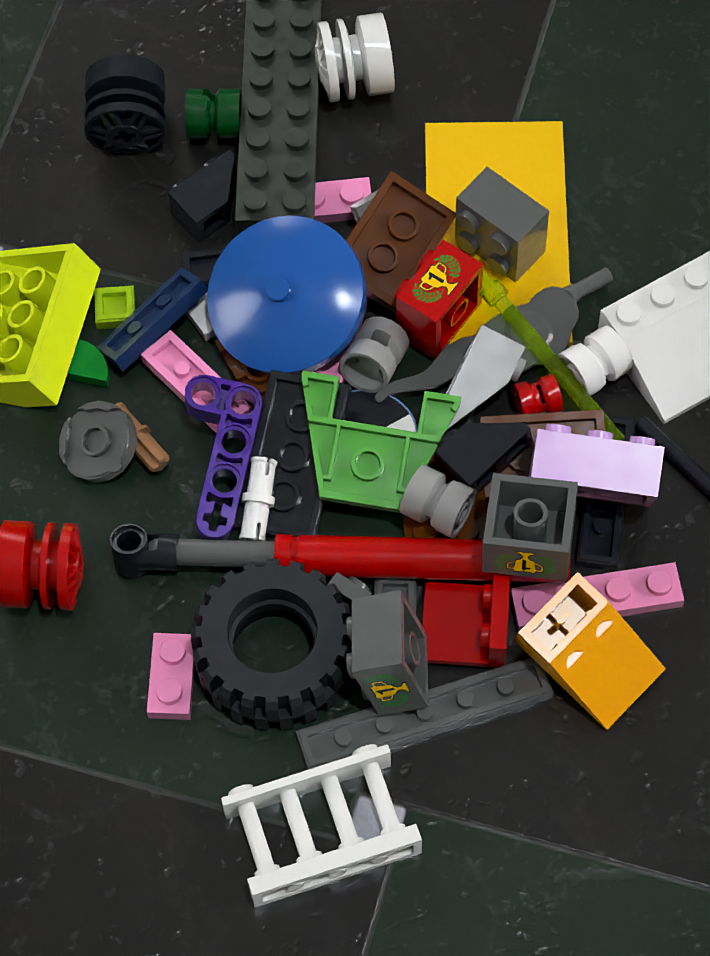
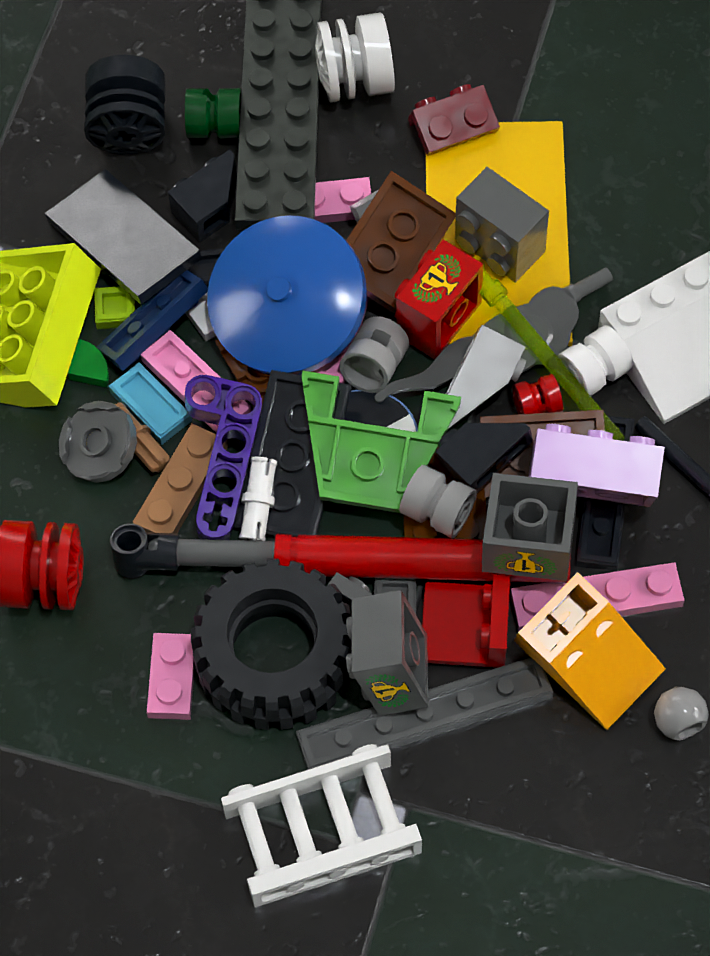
none -> tile [45,169,202,305]
none -> medium azure tile [108,362,192,445]
none -> medium nougat plate [133,423,228,533]
none -> dark red bracket [408,84,500,156]
none -> light grey piece [654,687,709,741]

